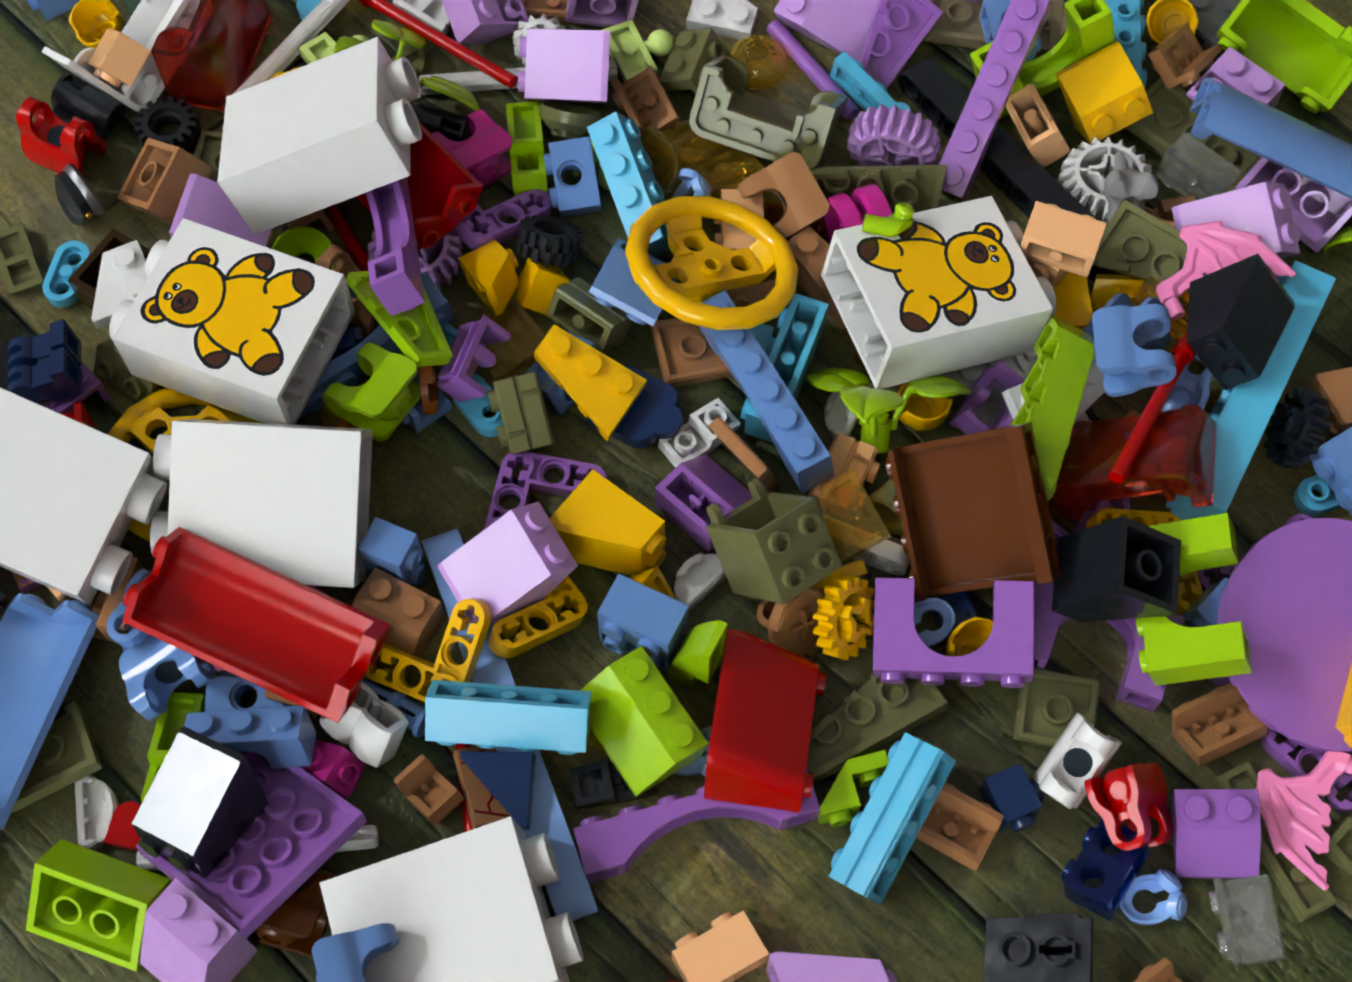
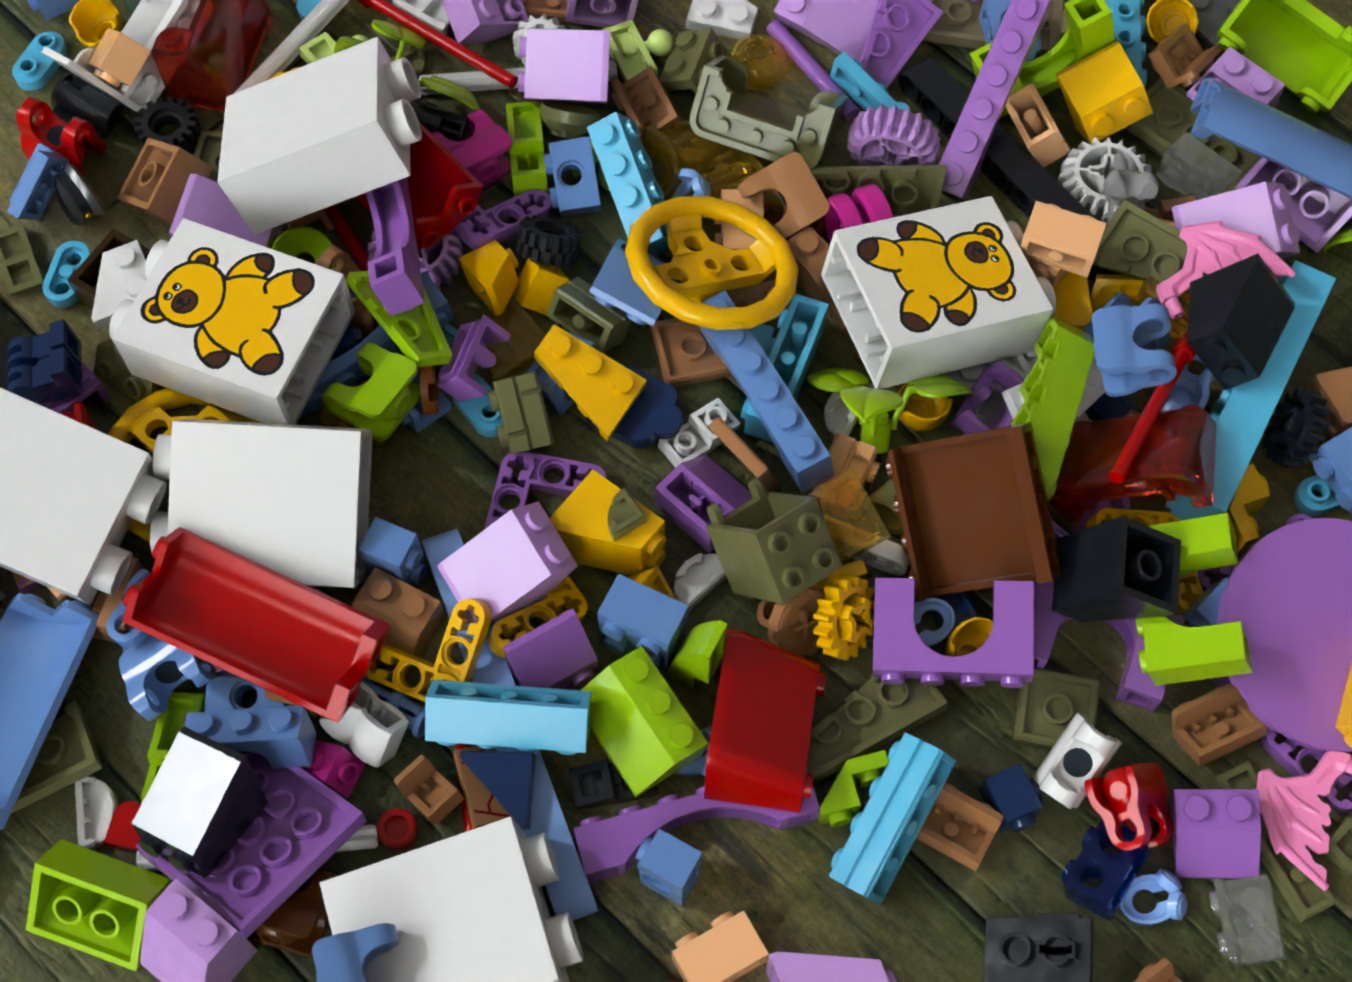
lime arm [862,203,915,237] -> none
none -> medium blue bracket [7,143,70,220]
none -> medium azure plate [12,31,68,91]
none -> red tile [377,808,418,851]
none -> medium lavender slope [503,608,599,690]
none -> olive tile [608,487,647,542]
none -> medium blue brick [636,829,703,906]
none -> dark blue tile [1087,393,1141,436]
none -> yellow slope [1226,463,1270,555]

